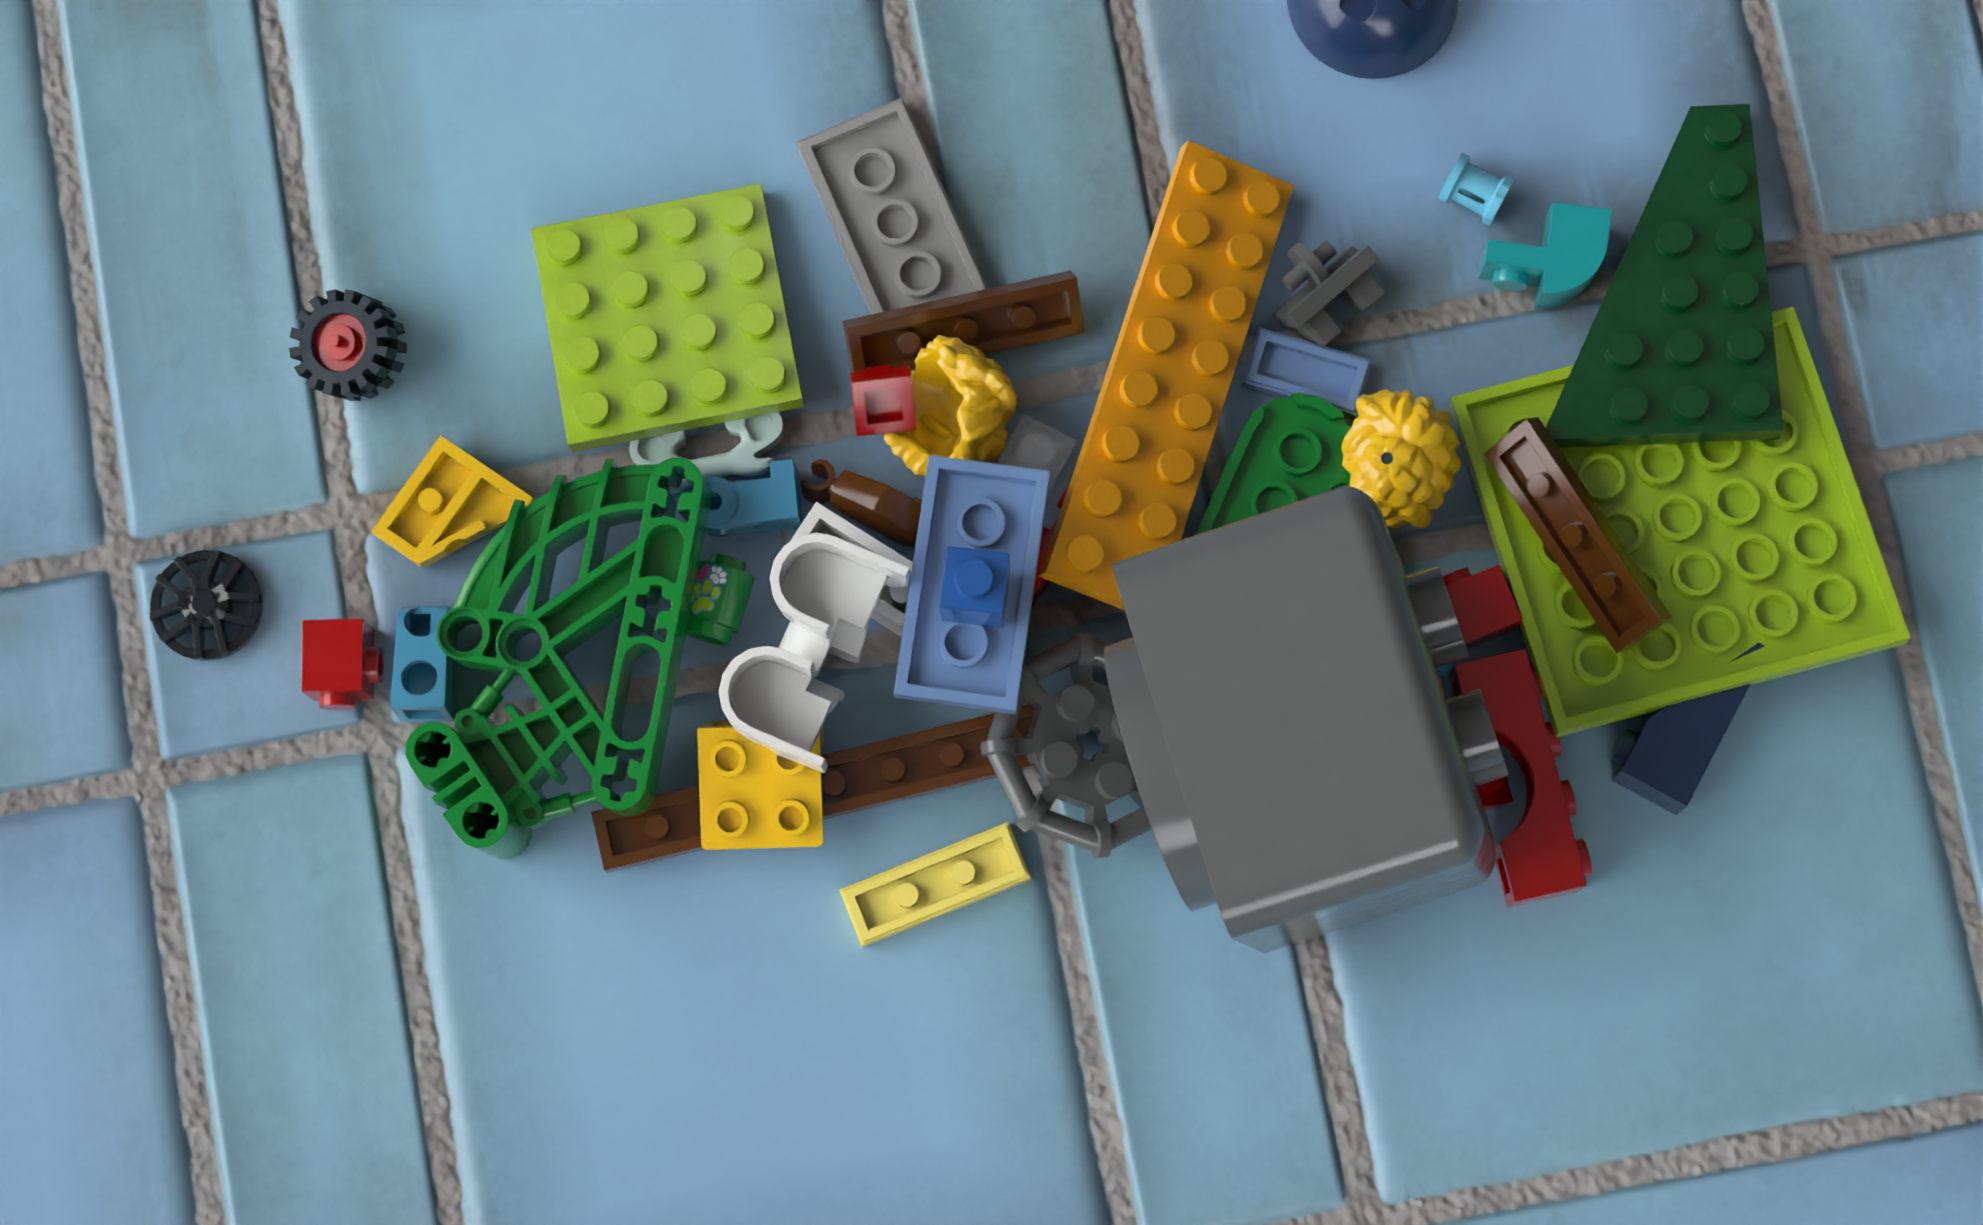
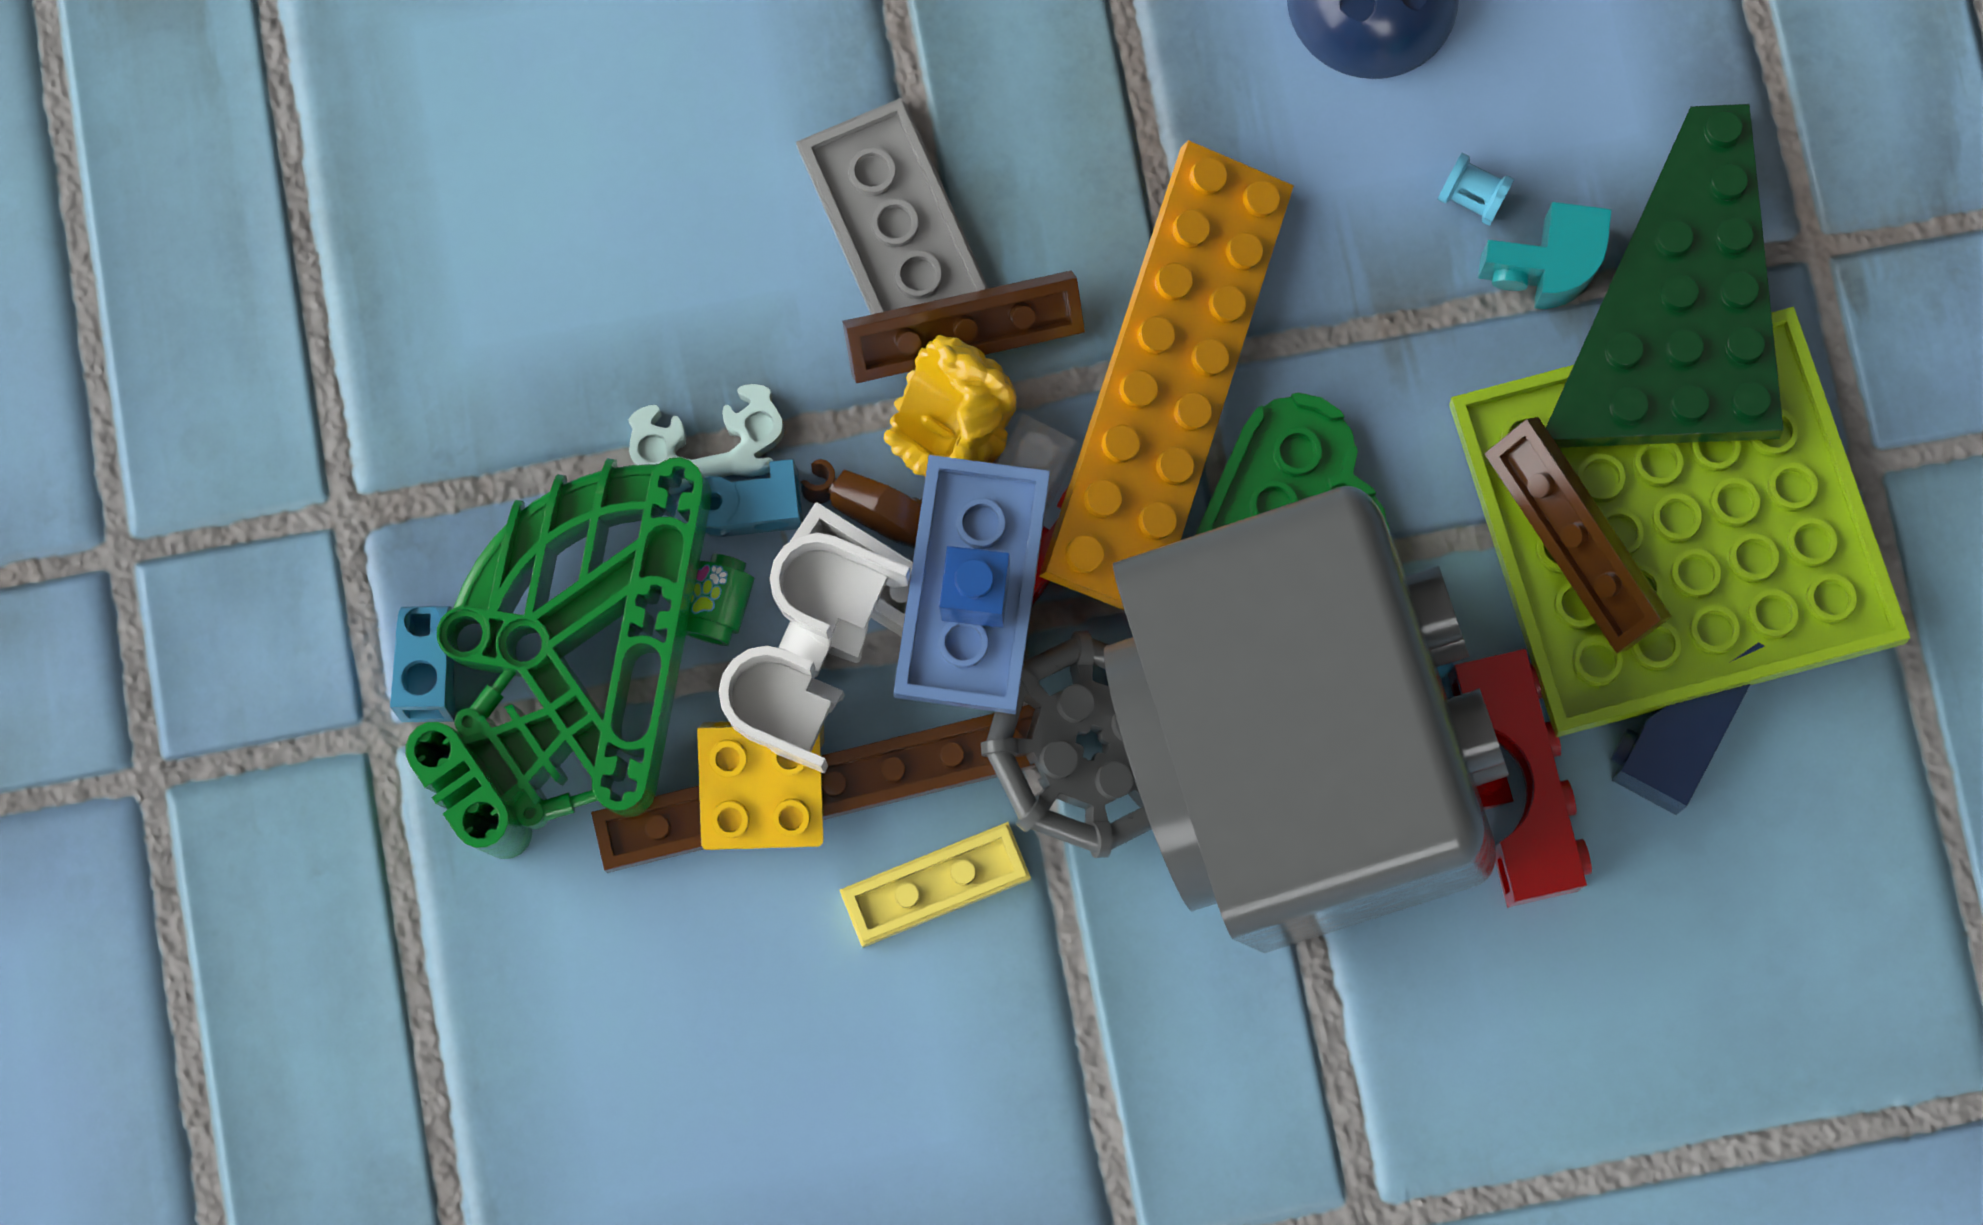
black wheel [149,549,263,661] -> none
black wheel [289,289,407,401] -> none
red brick [301,619,384,710] -> none
yellow wing [371,435,535,569] -> none
lime plate [531,183,804,453] -> none
red tile [850,365,916,437] -> none
medium blue tile [1241,327,1372,420] -> none
dark grey hips [1272,241,1386,346] -> none
yellow hair [1341,389,1461,528] -> none
red brick [1443,565,1523,649] -> none

